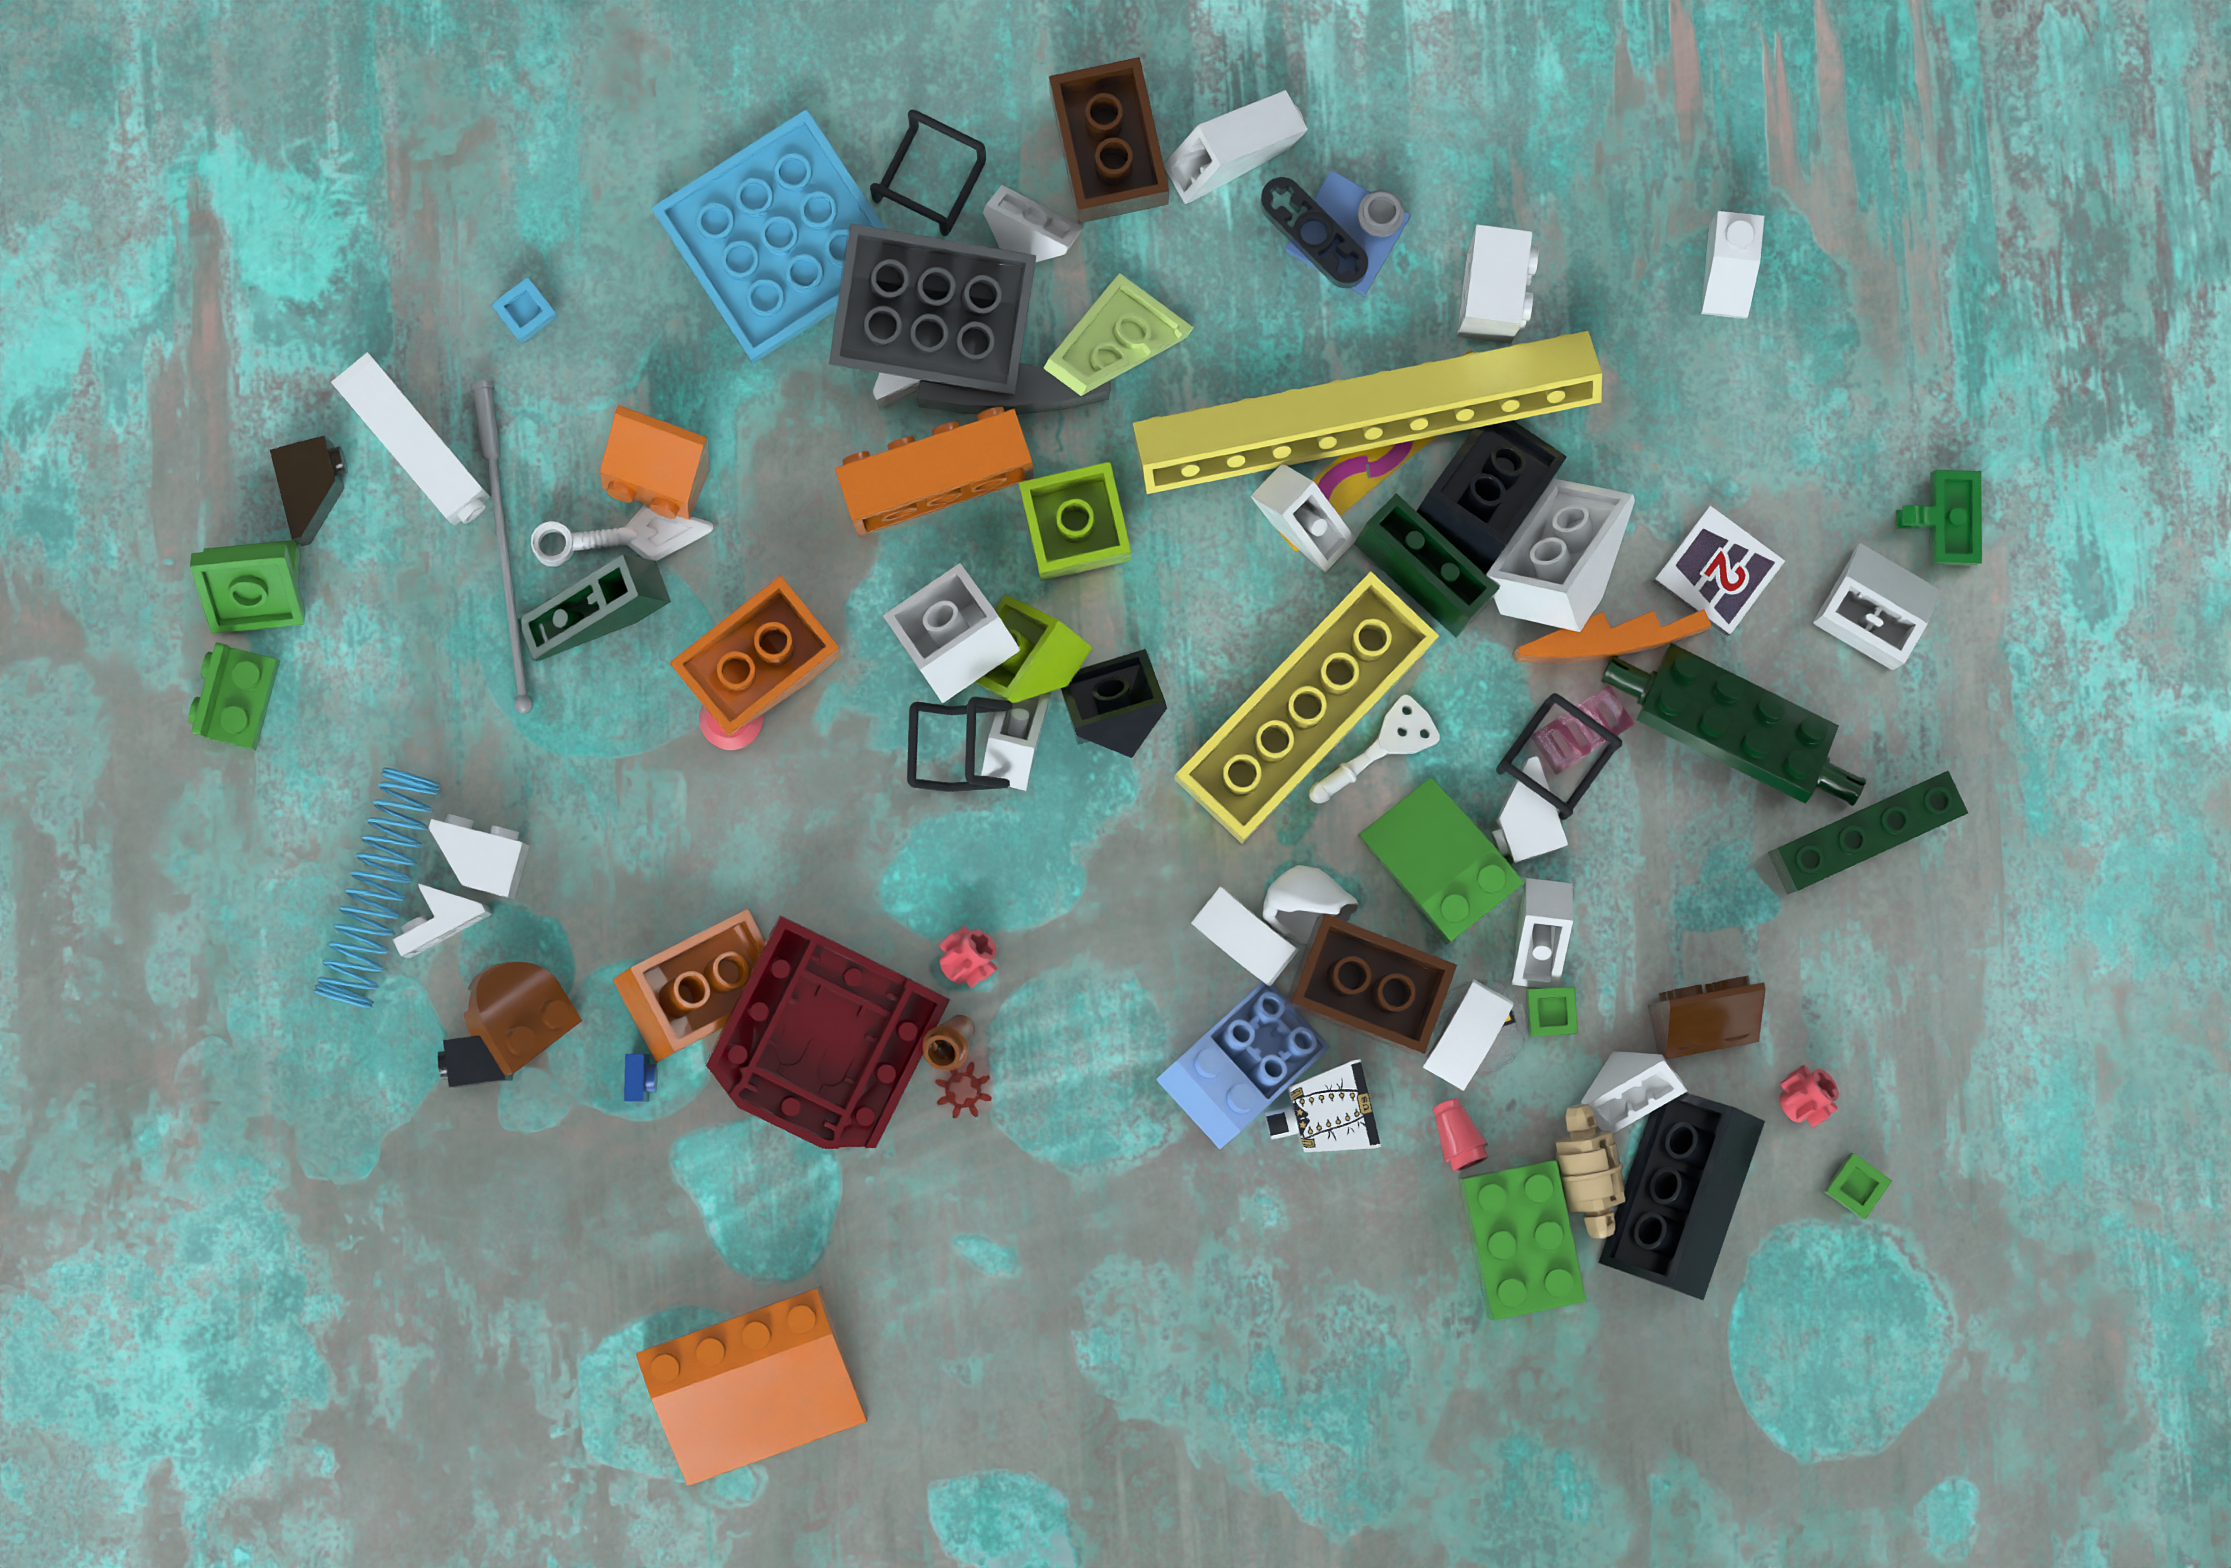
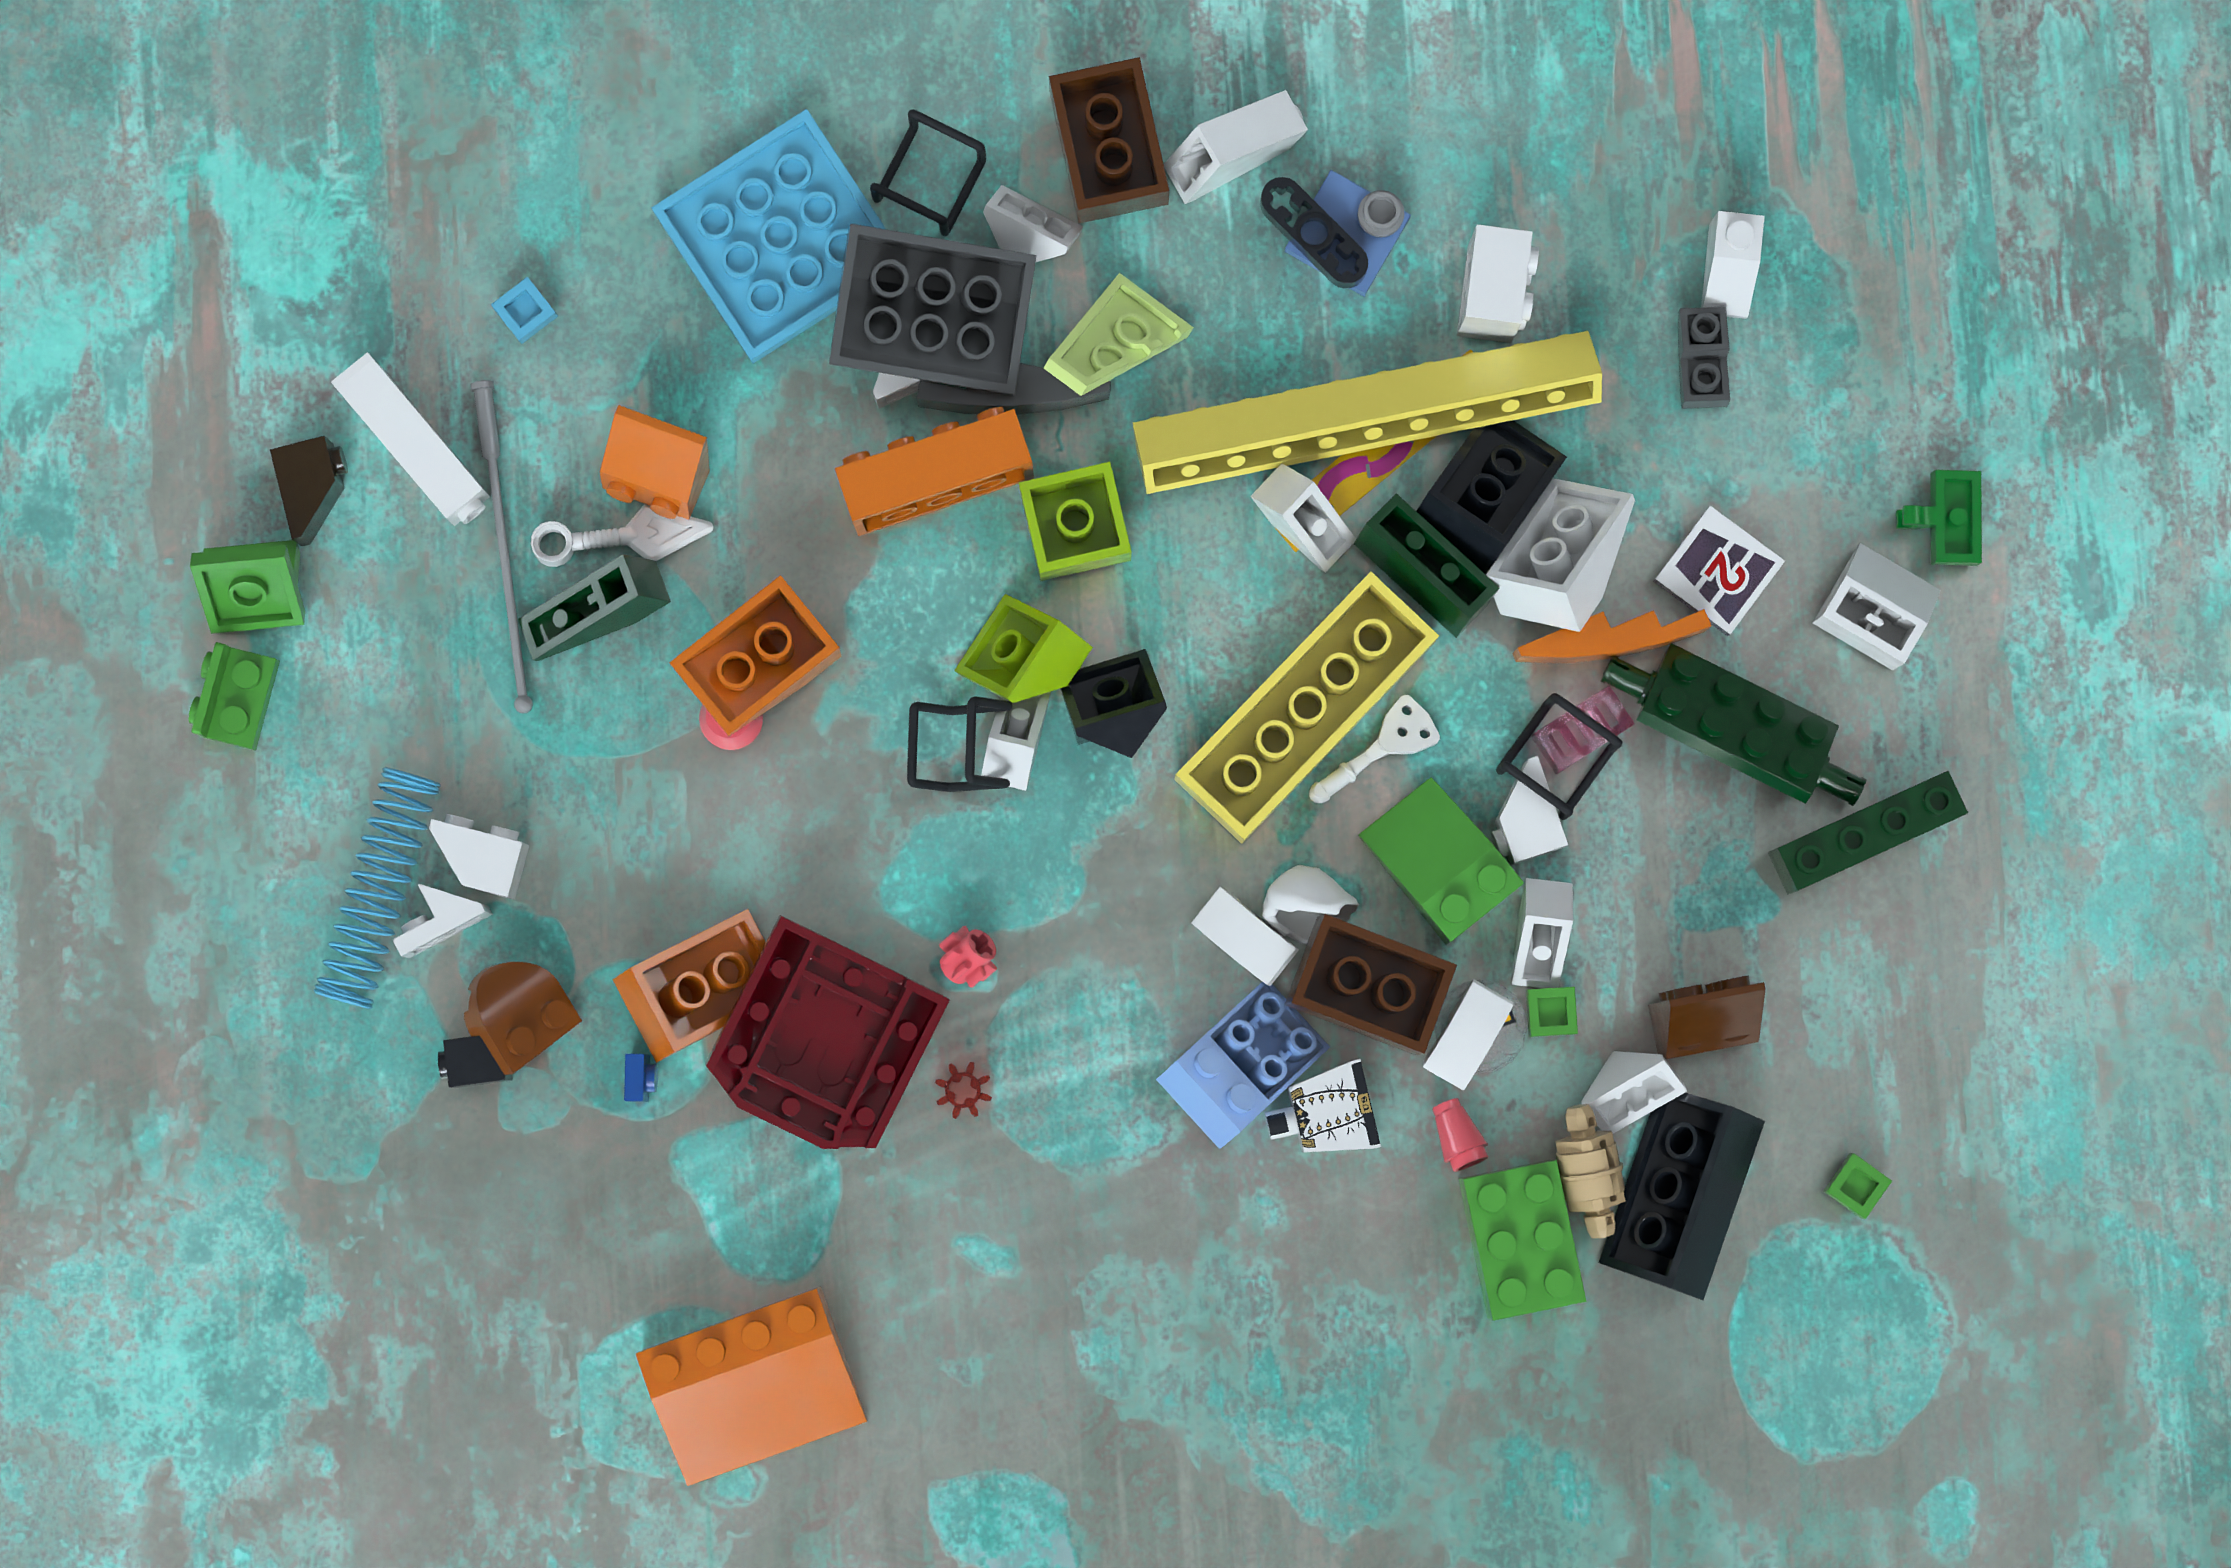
white brick [882,563,1020,703] -> none
dark orange cone [923,1015,975,1071] -> none
coral gear [1779,1065,1839,1127] -> none
none -> dark grey slope [1678,307,1730,408]

